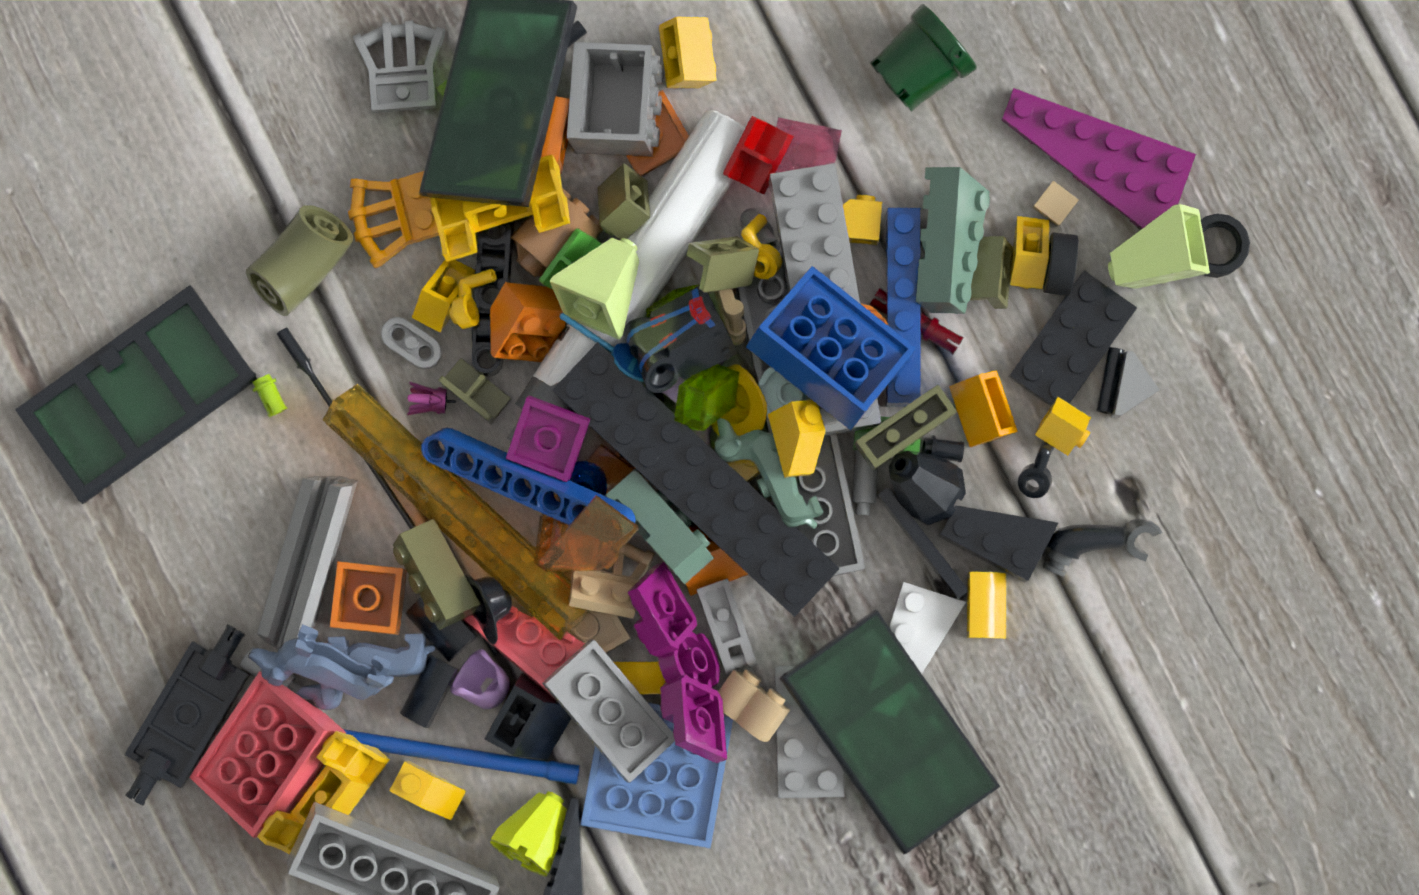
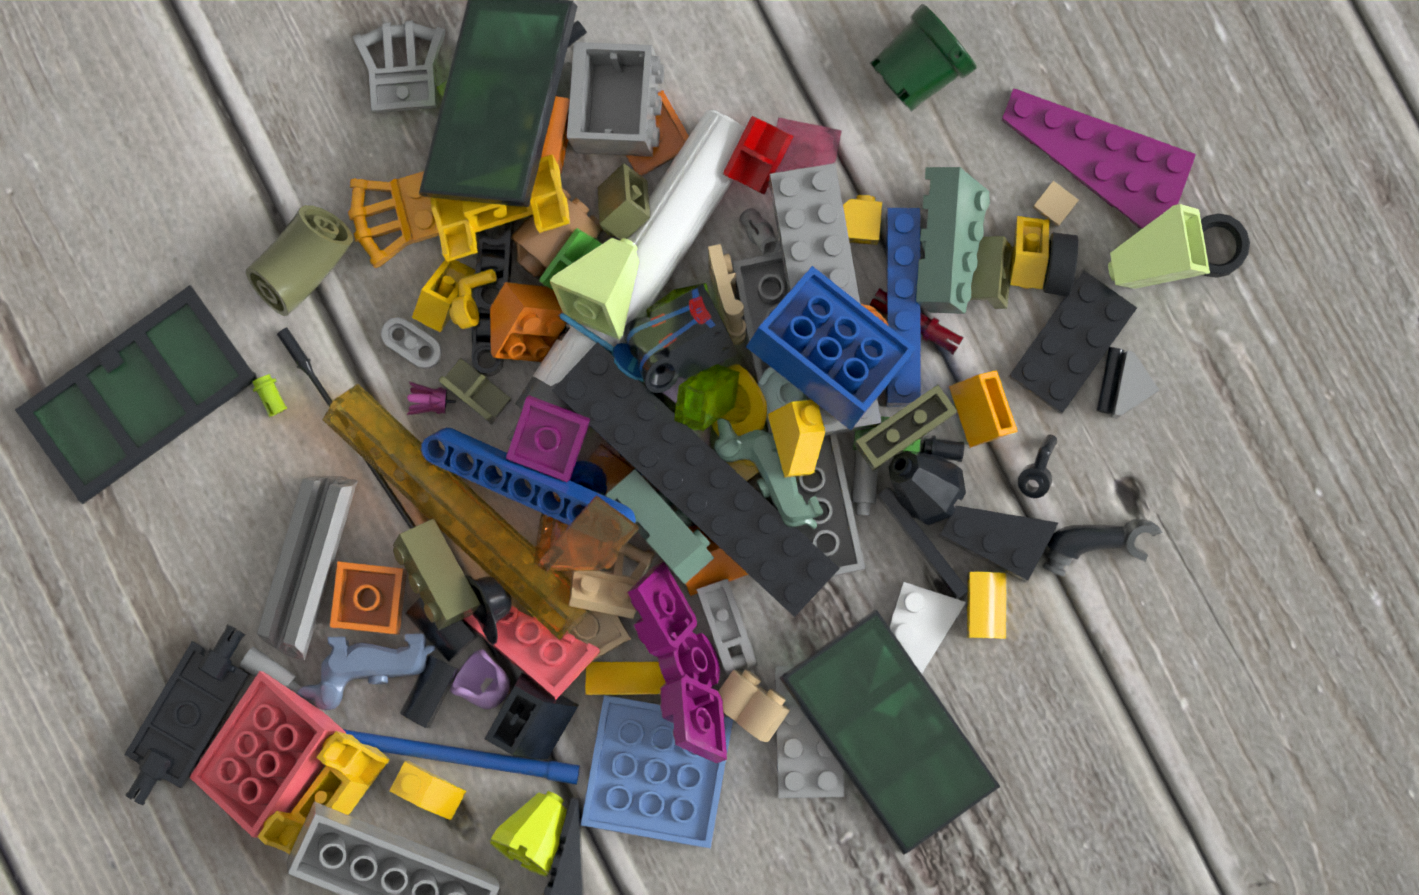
sand blue animal [248,624,394,700] -> none
light grey plate [542,639,675,783] -> none
yellow brick [658,17,717,89] -> none
olive panel [686,236,759,293] -> none
yellow plate [741,214,782,279] -> none
yellow brick [1035,397,1091,456] -> none

